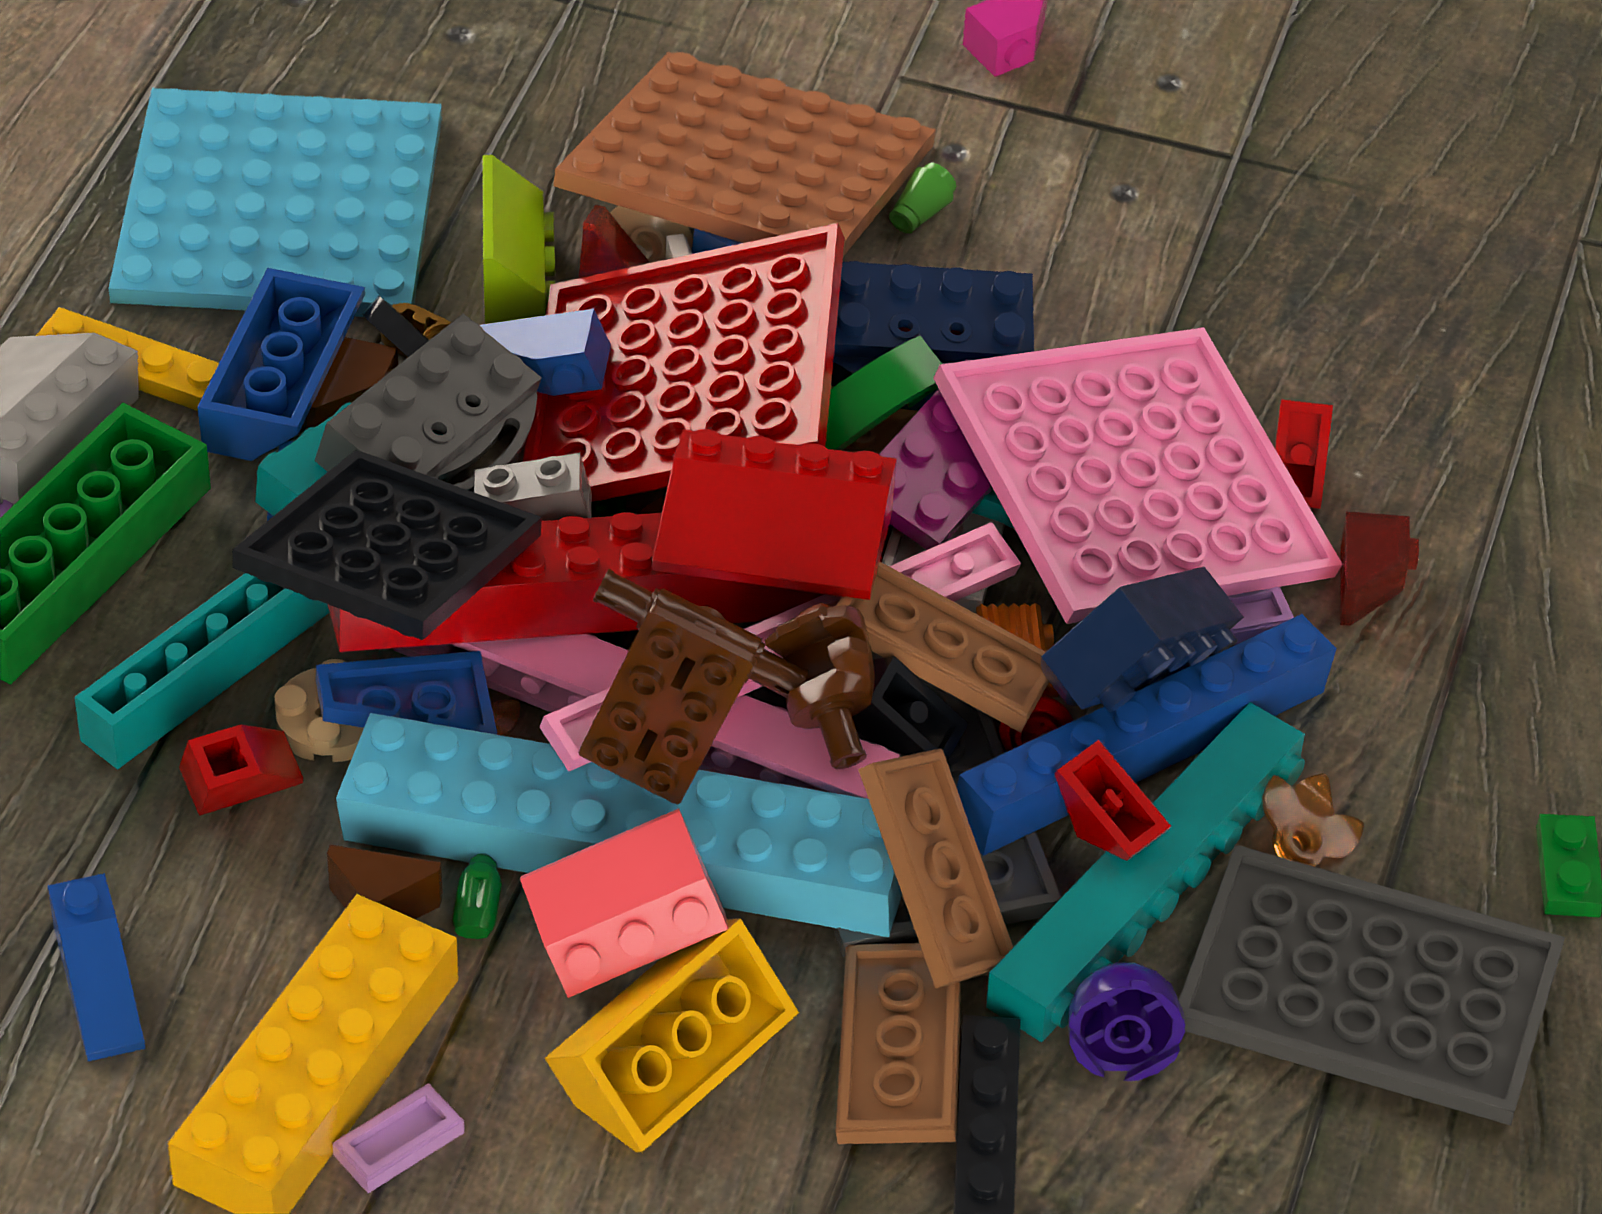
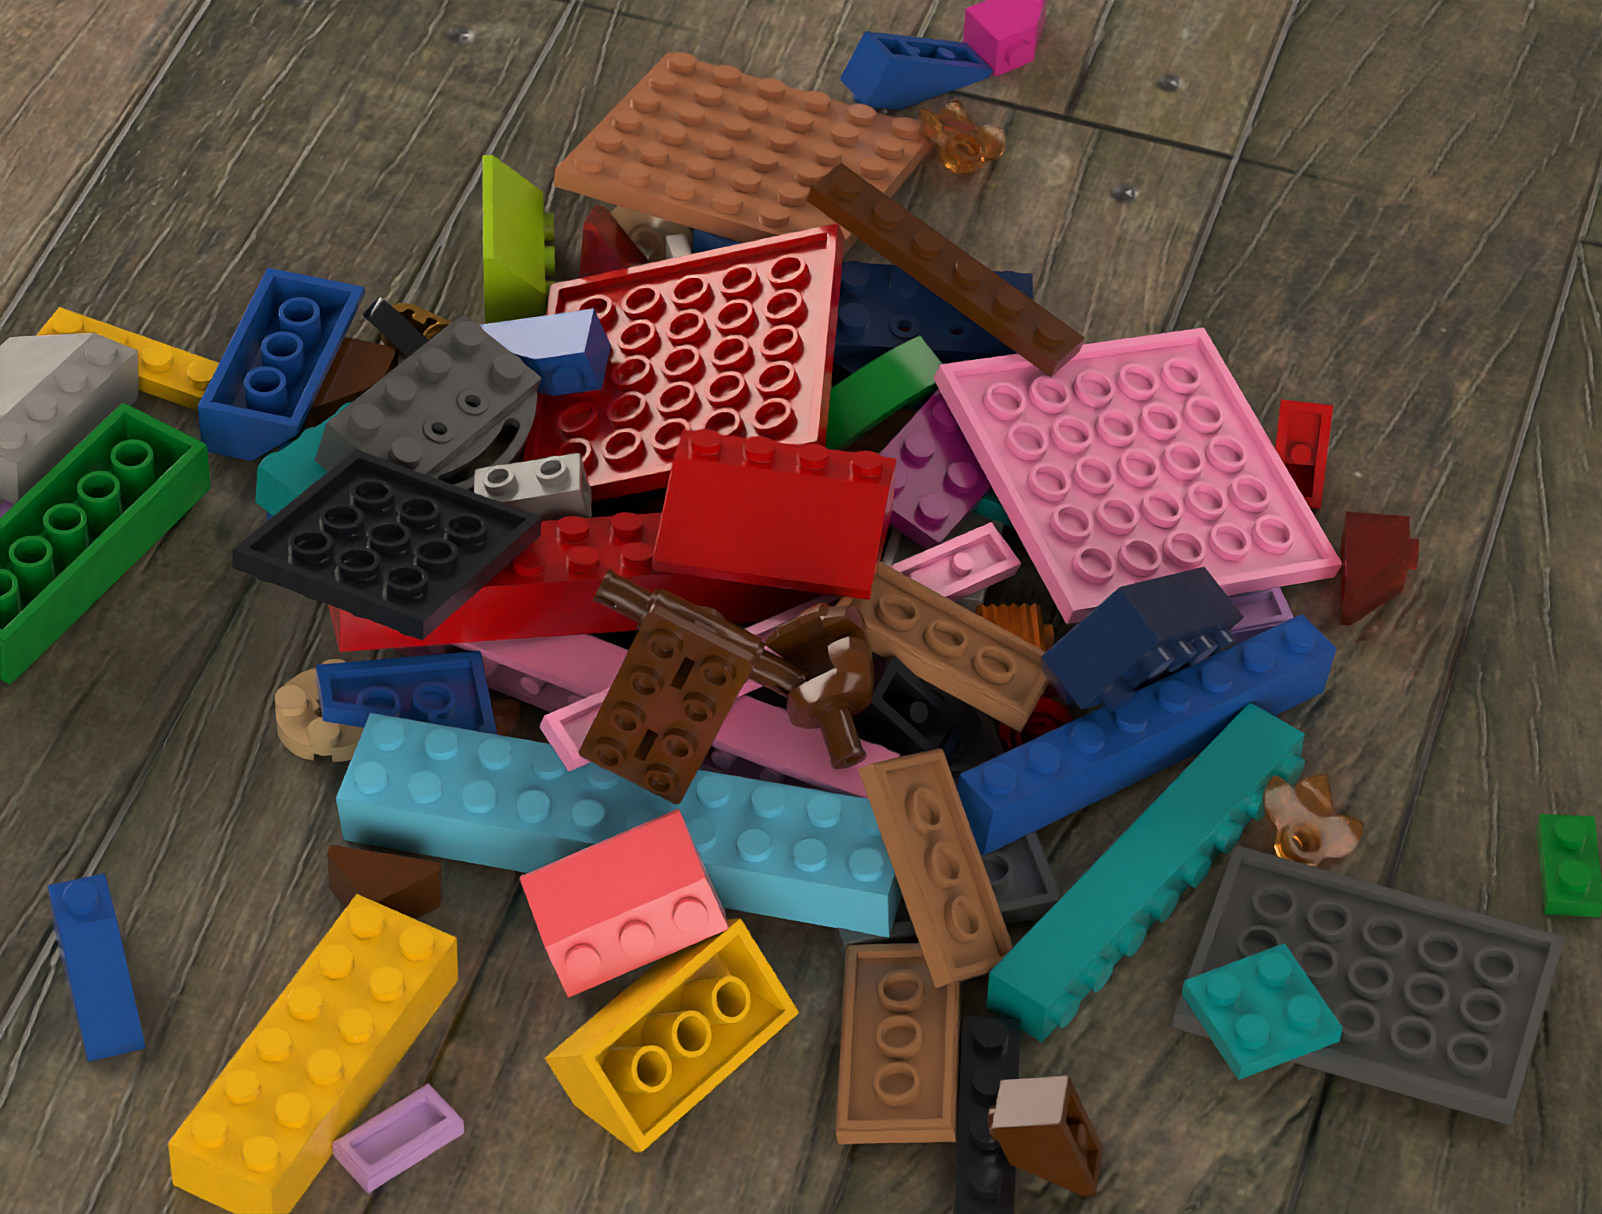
teal brick [74,573,330,770] -> none
medium azure plate [108,88,442,317] -> none
red slope [179,724,304,816] -> none
green piece [452,854,502,939] -> none
bright green cone [889,163,956,234] -> none
red slope [1055,740,1171,861] -> none
dark purple cylinder [1068,963,1185,1081] -> none
none -> reddish brown plate [806,163,1085,377]
none -> blue slope [840,31,993,111]
none -> clear orange plate [917,99,1005,176]
none -> reddish brown slope [988,1075,1104,1197]
none -> teal plate [1182,943,1343,1080]

